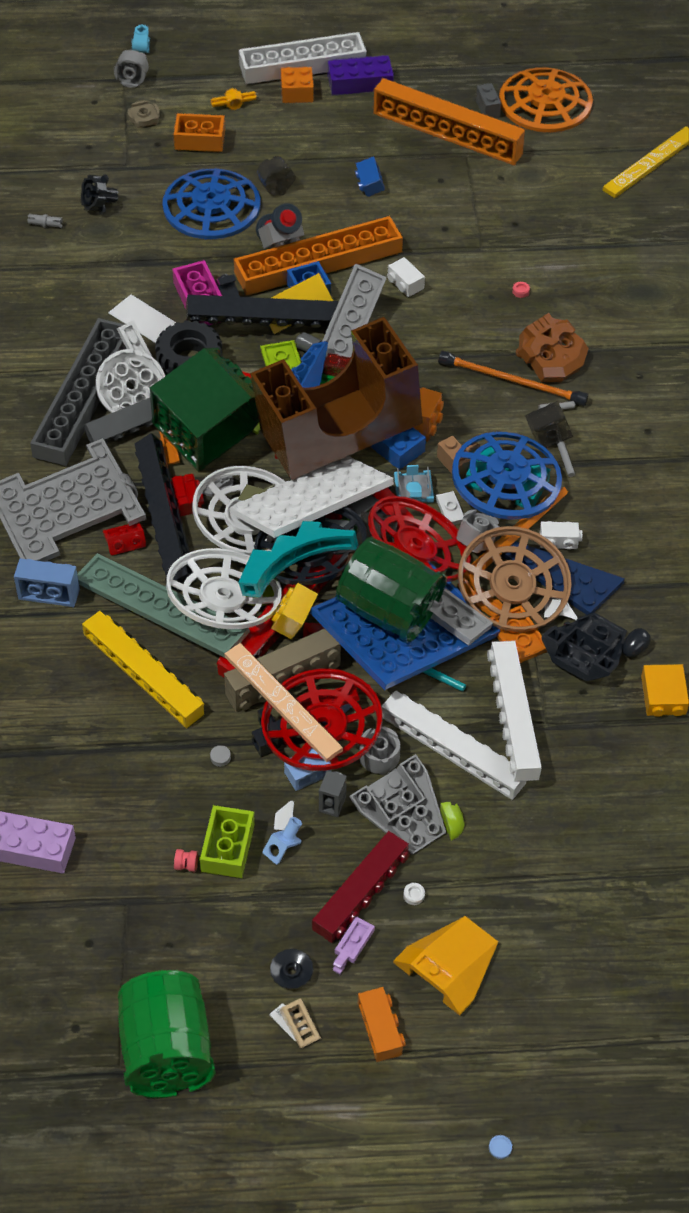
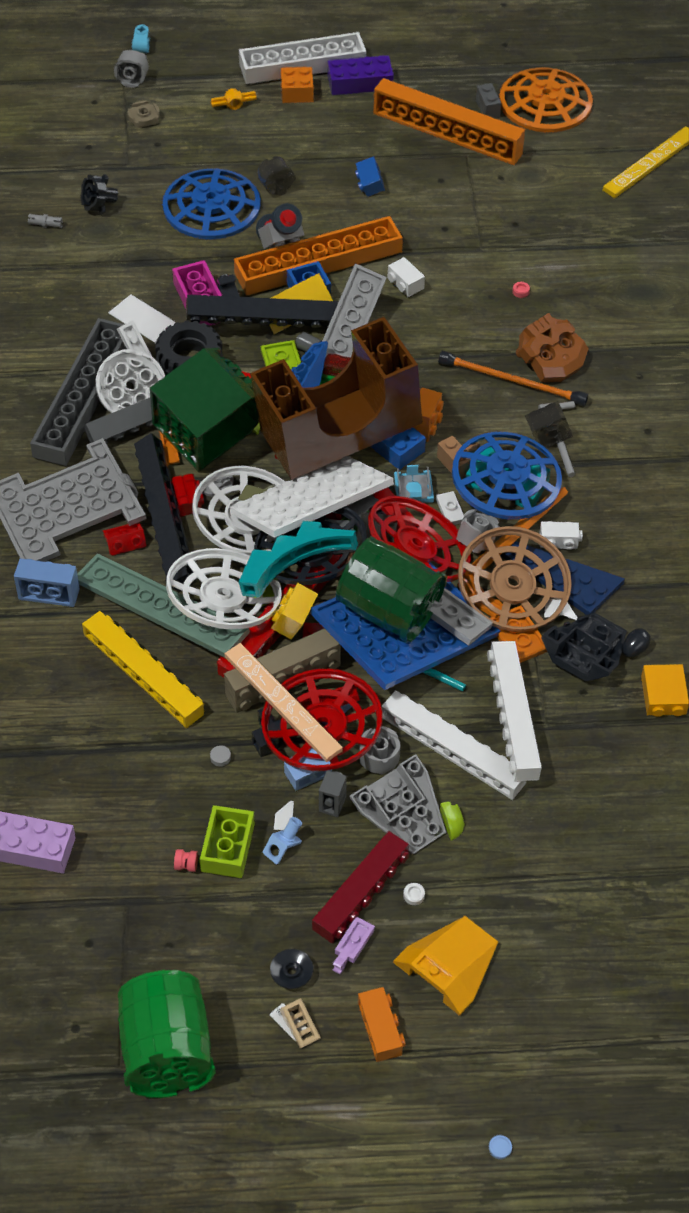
orange brick [174,113,225,152] -> none

